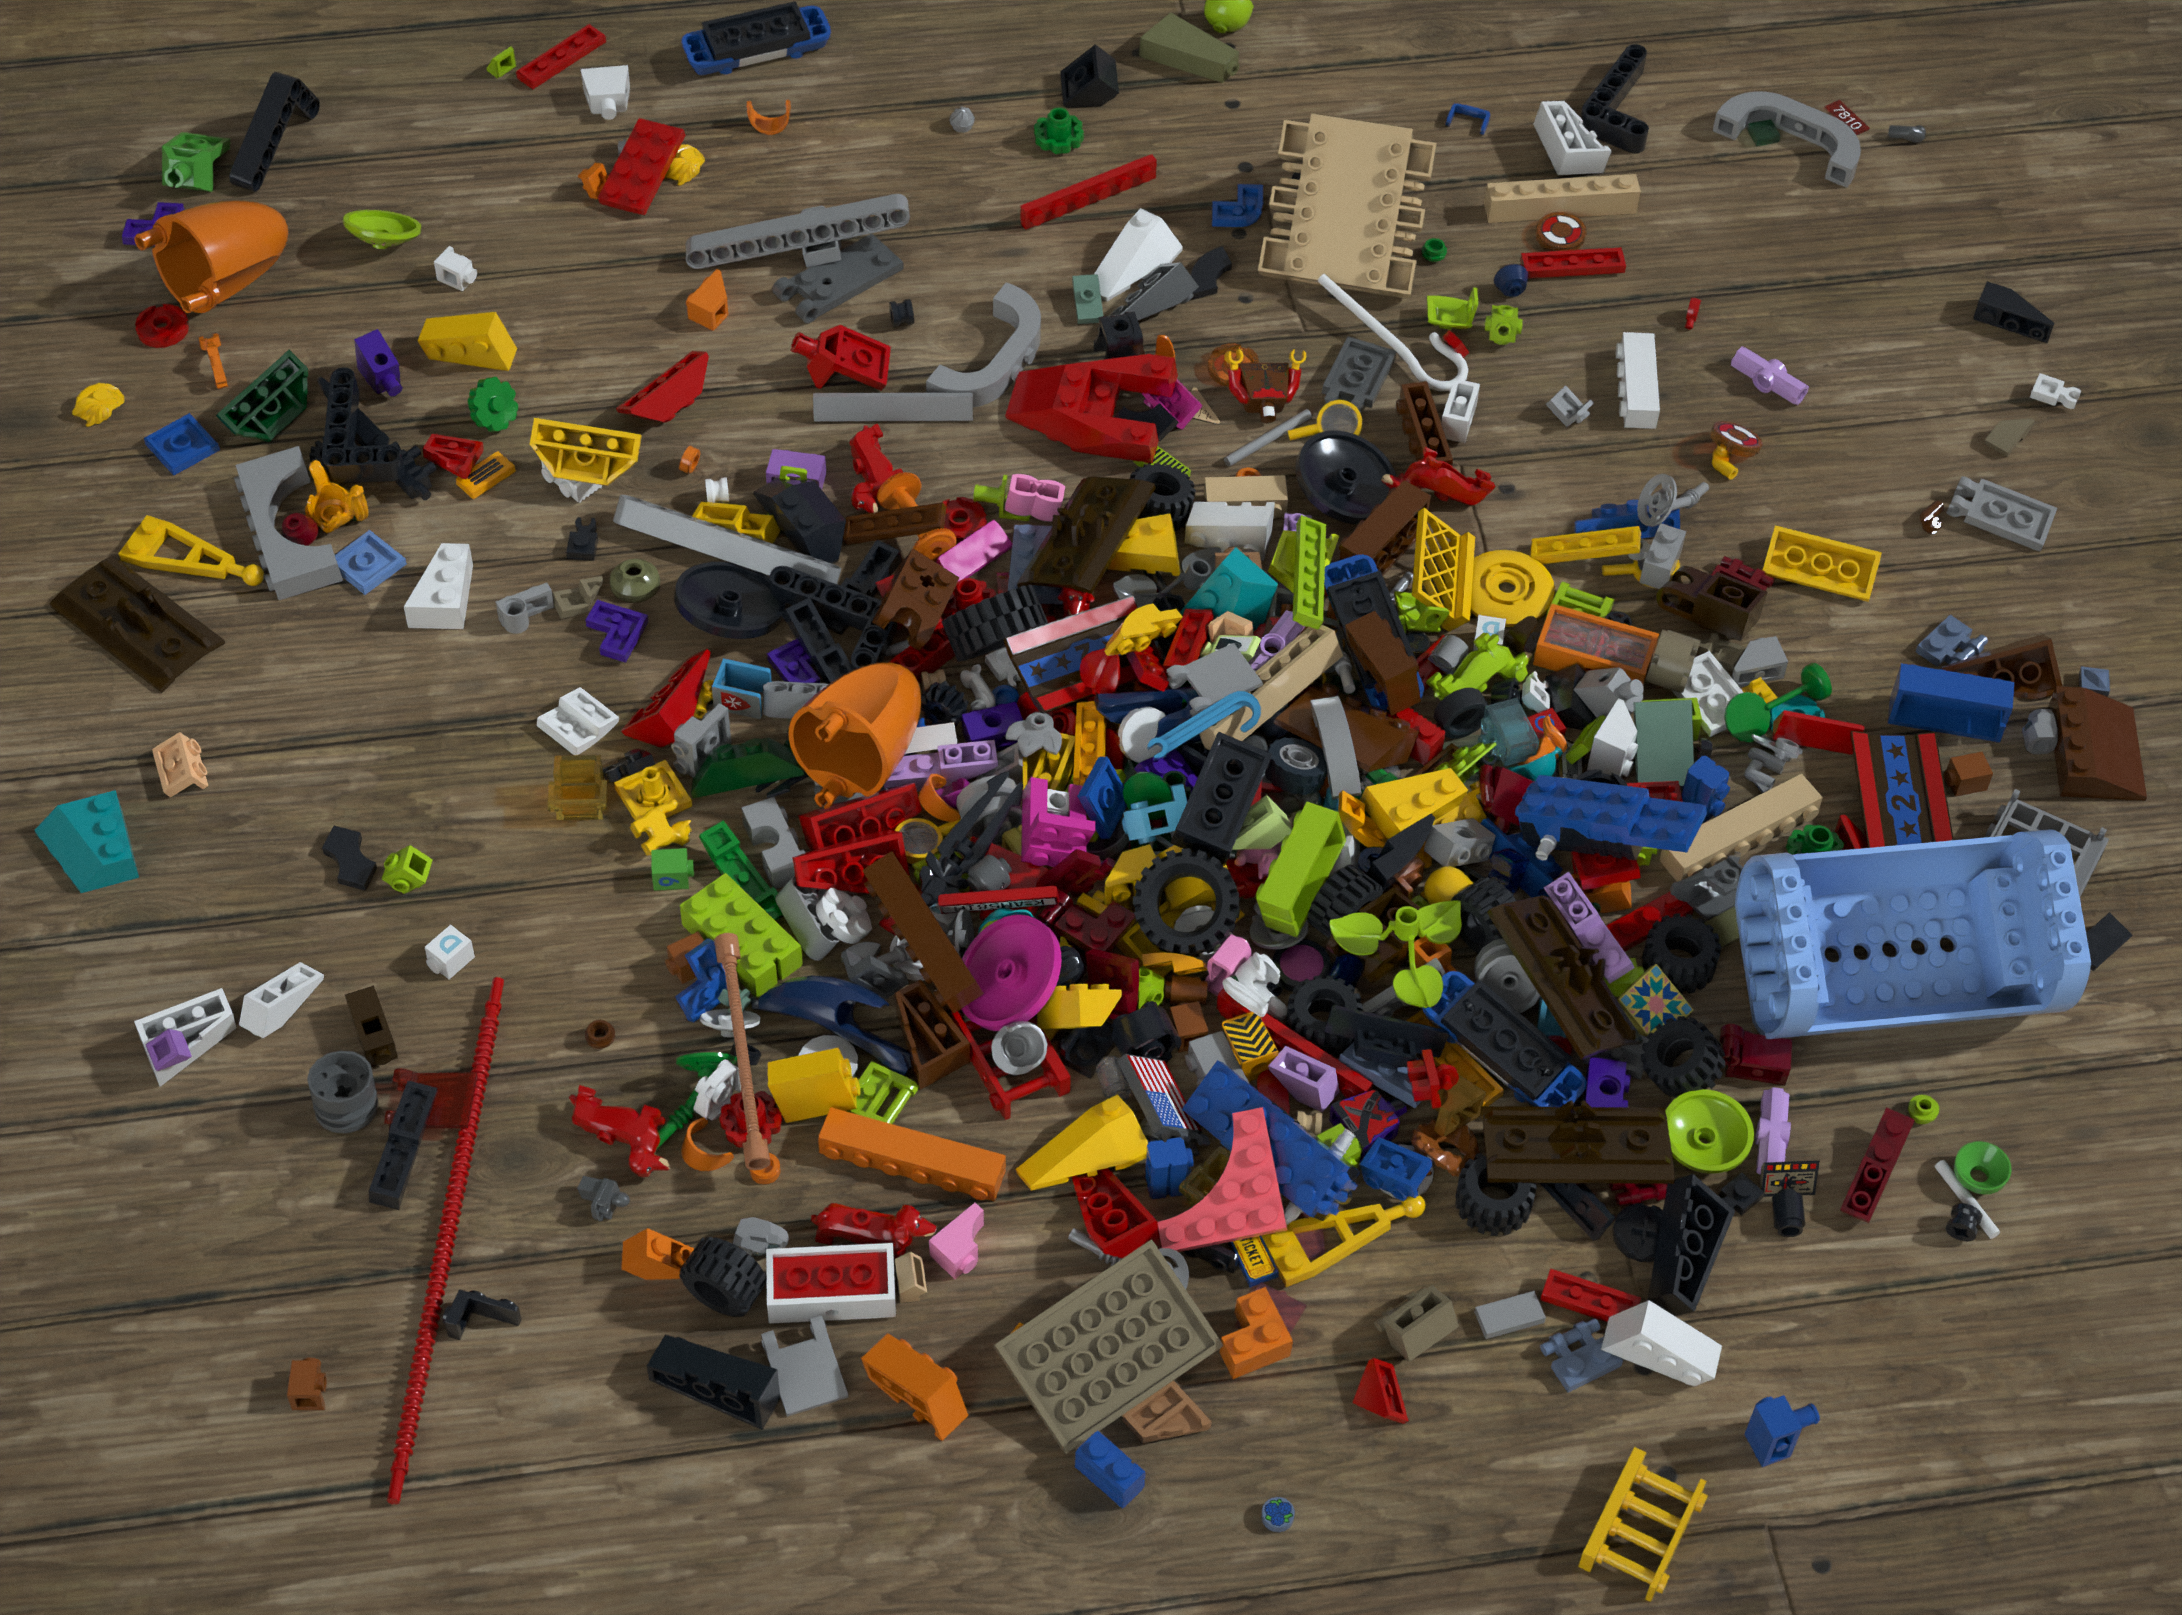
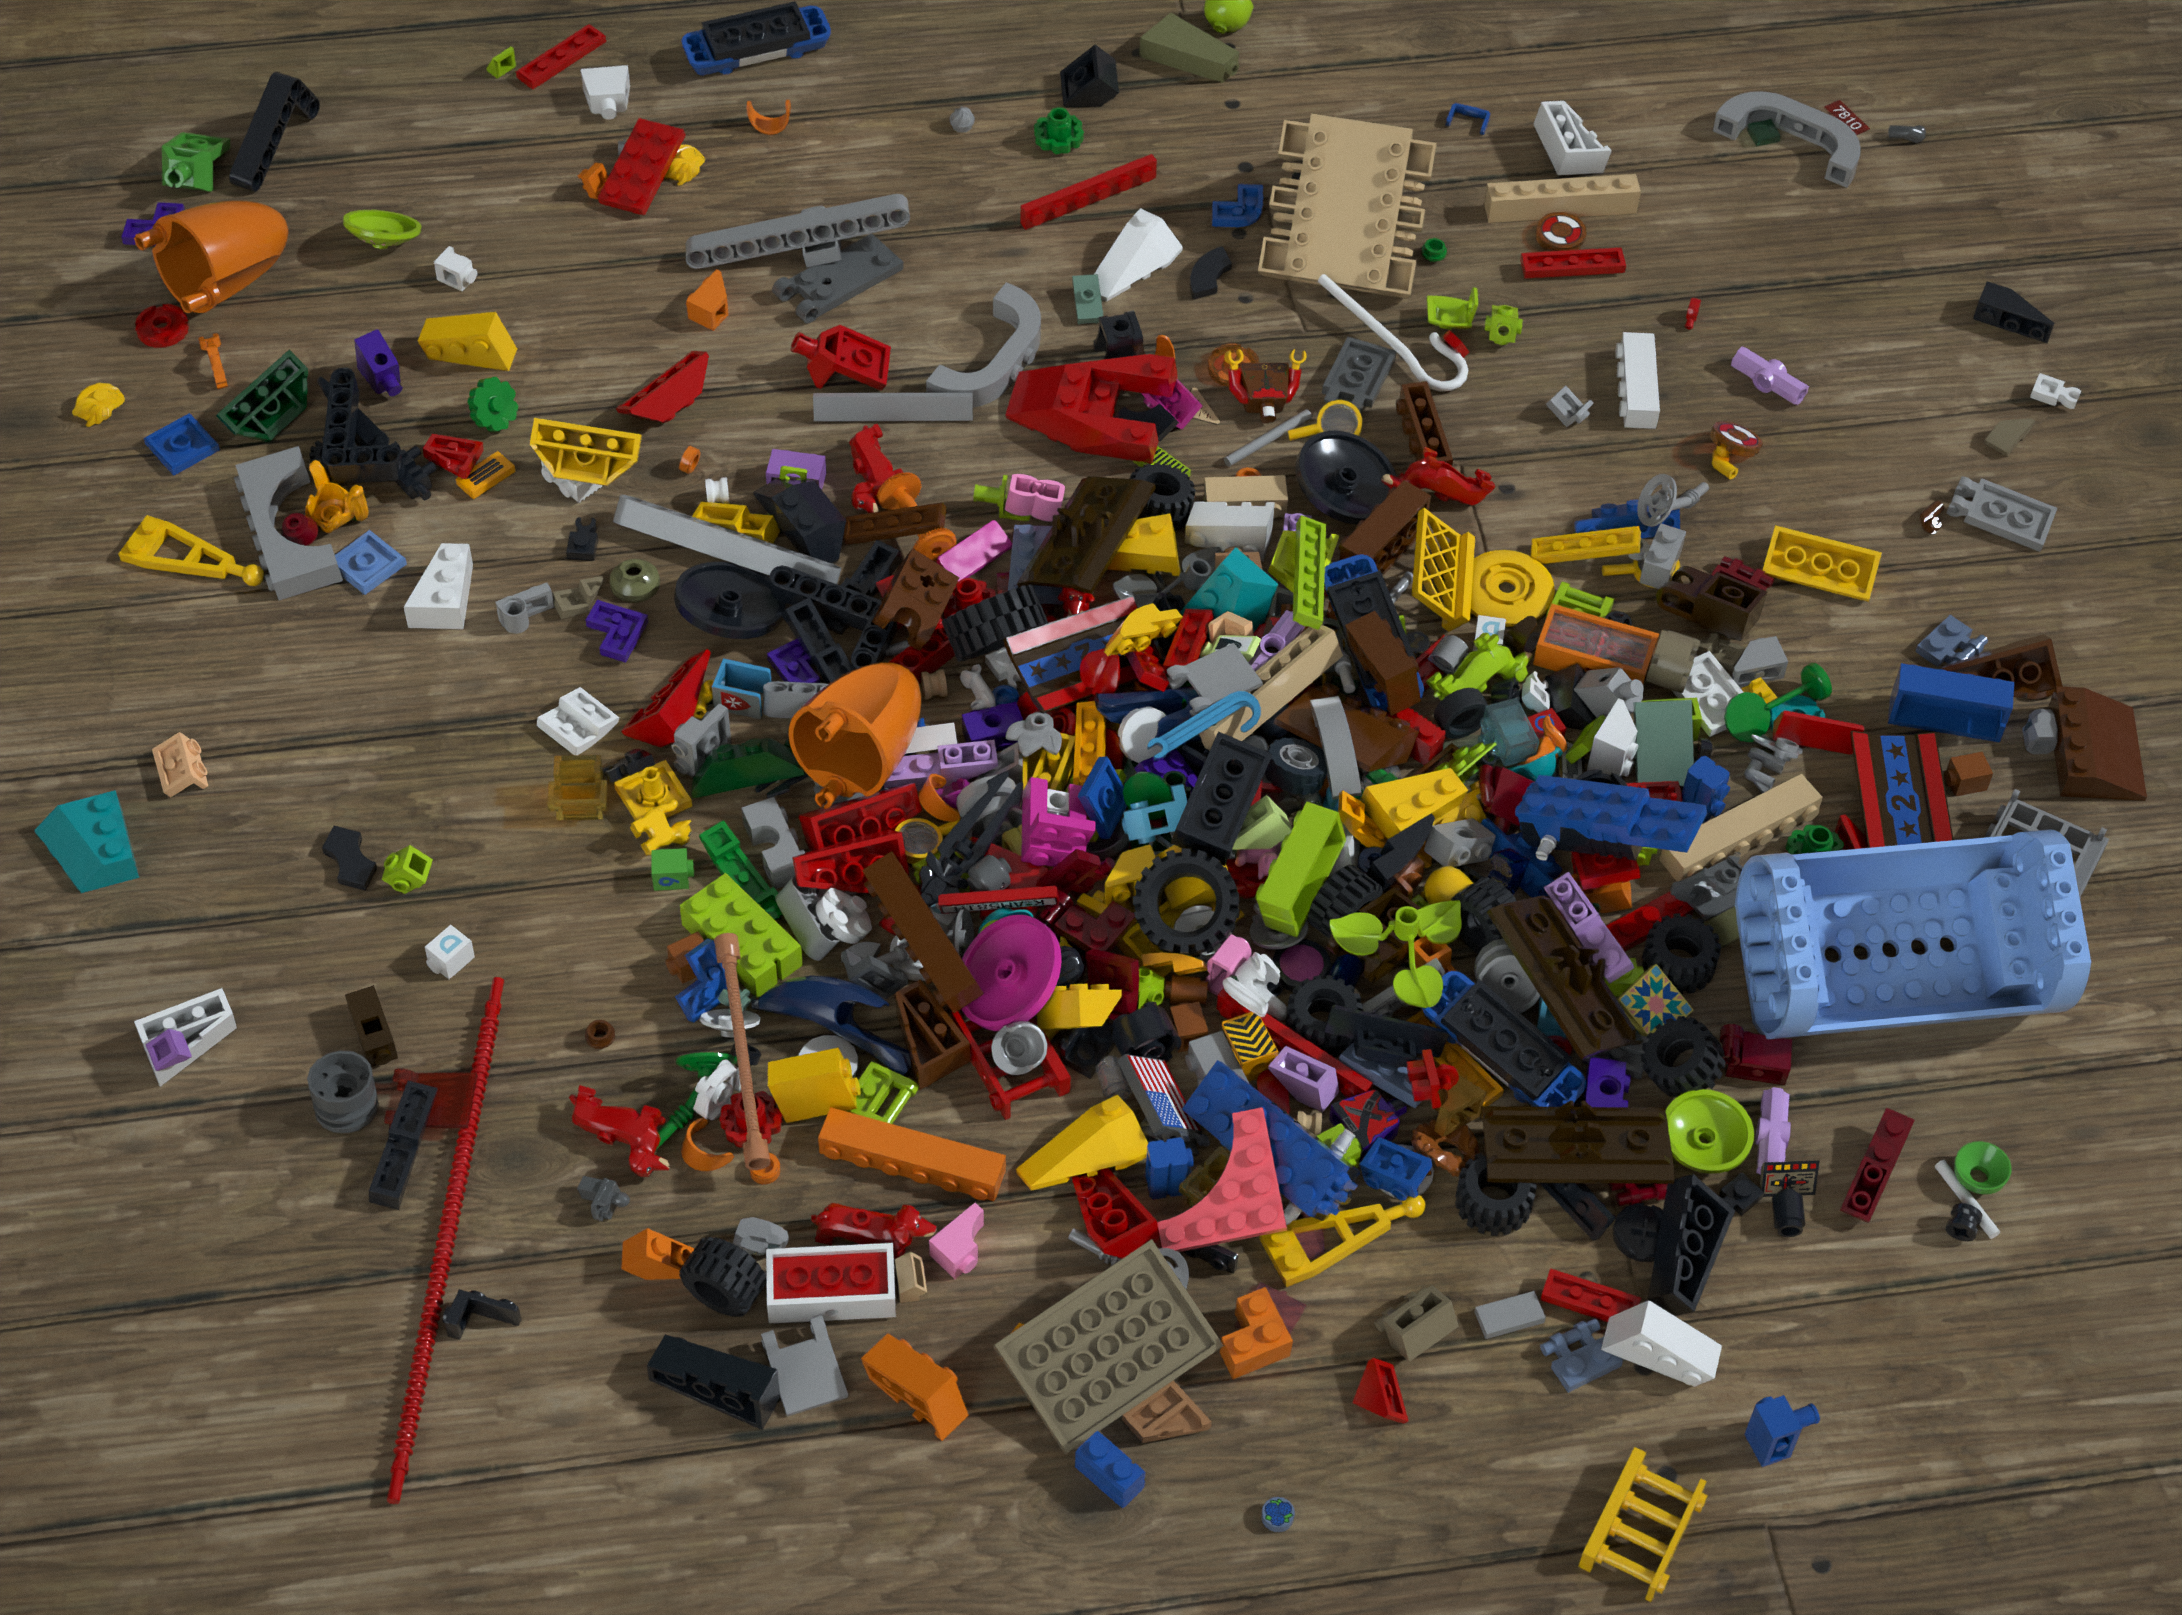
dark brown hinge [49,556,225,693] -> none
white slope [239,962,324,1038] -> none
dark orange brick [287,1358,327,1410] -> none
black wheel [889,299,914,327] -> none
black gear [921,681,969,726] -> none
red tile [943,497,987,544] -> none
dark grey wedge [1097,262,1199,329] -> none
tile [1228,1236,1279,1288] -> none
lime piece [1394,591,1450,633] -> none
white brick [1441,378,1480,443] -> none
dark blue cone [1494,264,1528,297] -> none
black beam [1580,44,1649,154] -> none
lime plate [1908,1095,1939,1124] -> none
sand blue tile [2079,666,2110,697] -> none
black hinge [2086,912,2133,971] -> none

